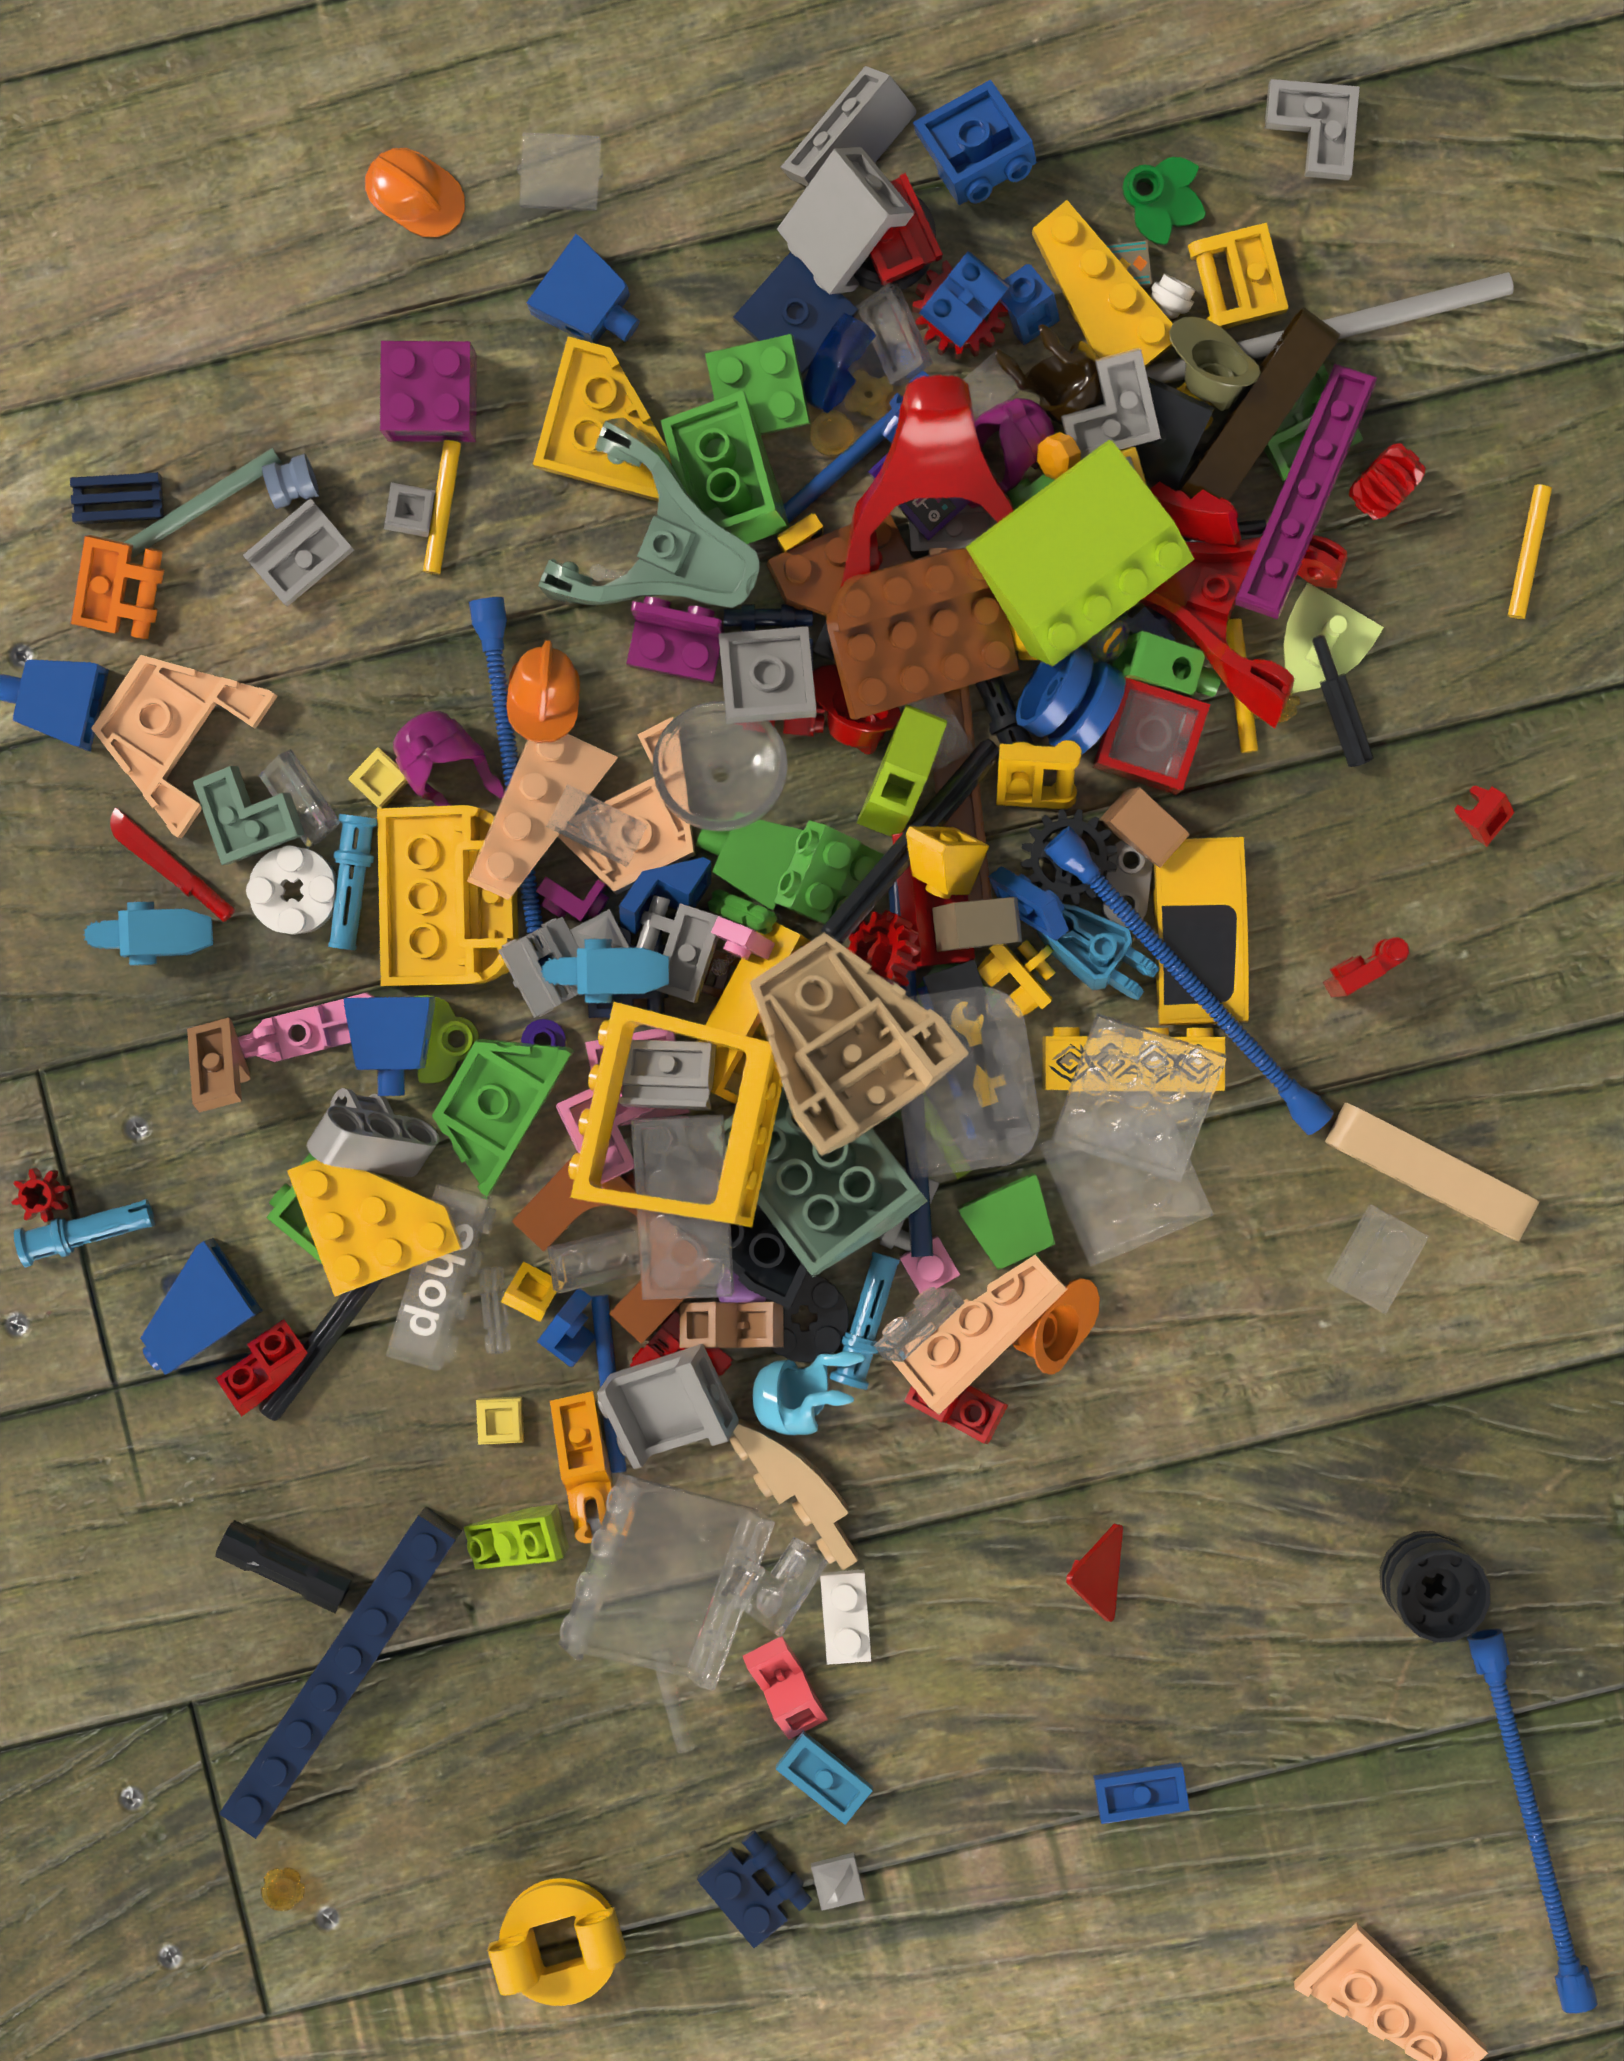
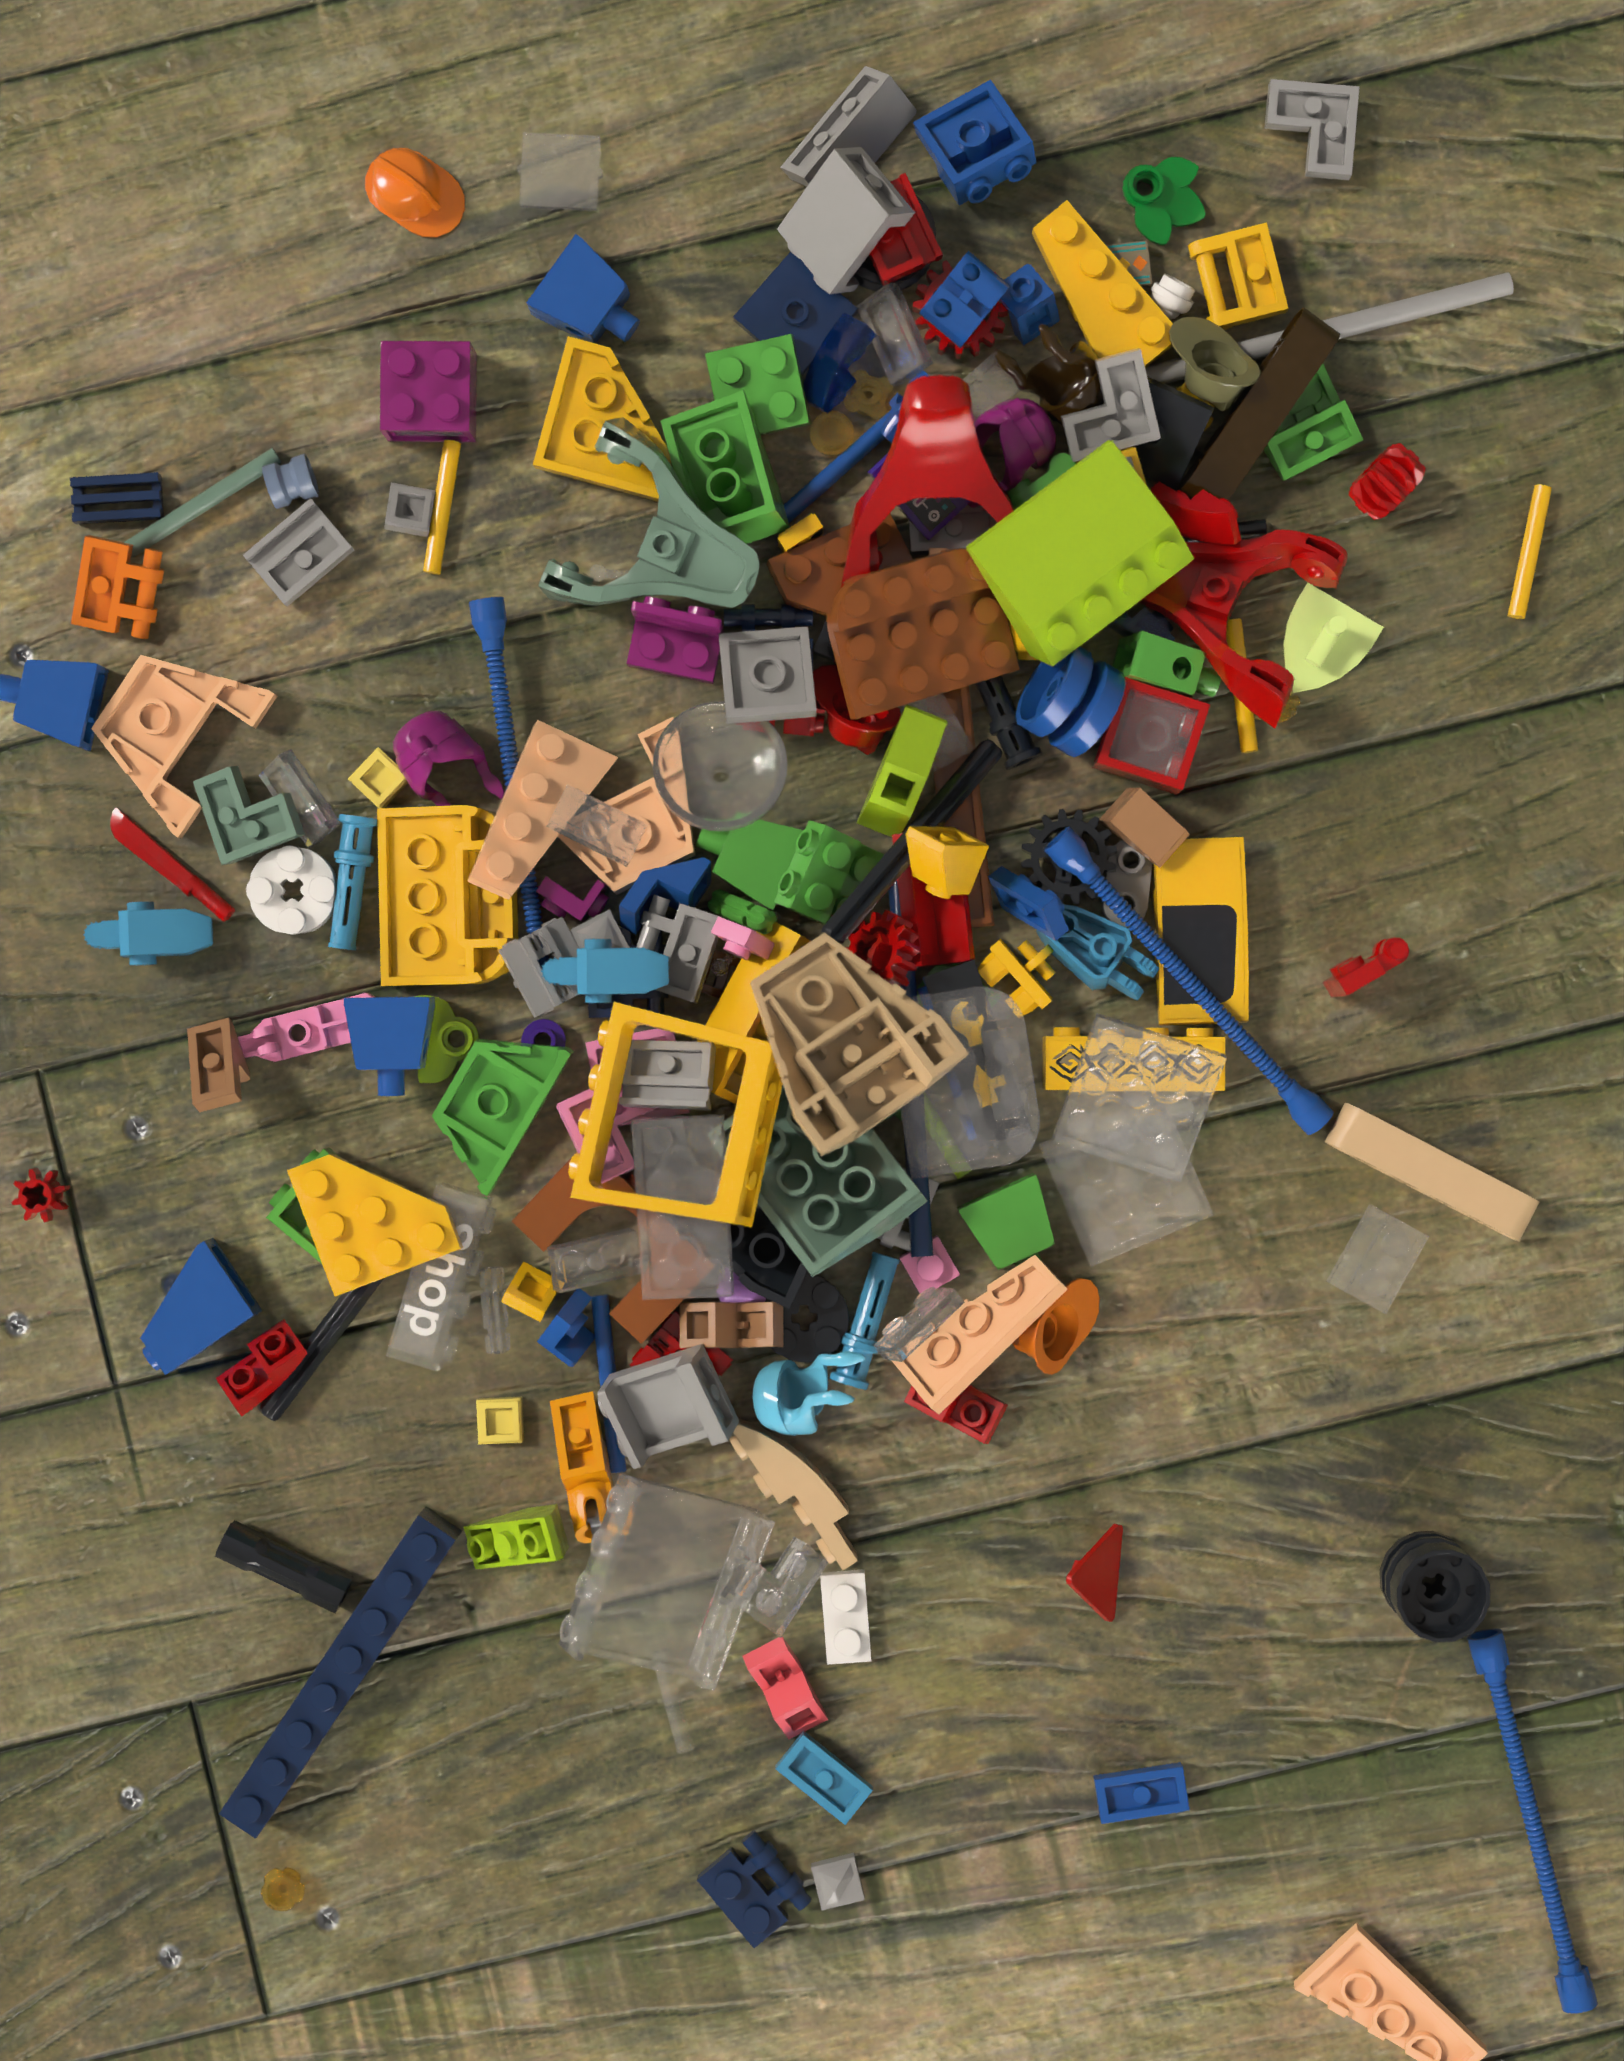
dark azure pin [14,1199,155,1267] -> none
light grey piece [307,1088,439,1177] -> none
yellow piece [487,1878,627,2006] -> none
orange piece [506,640,580,743] -> none
dark tan slope [932,897,1022,952] -> none
yellow plate [996,740,1081,809] -> none
light orange tile [1037,432,1081,480] -> none
clear tile [1088,618,1129,663] -> none
magenta tile [1235,364,1377,620] -> none
black axle [1312,635,1374,767] -> none
red tile [1454,786,1515,847] -> none

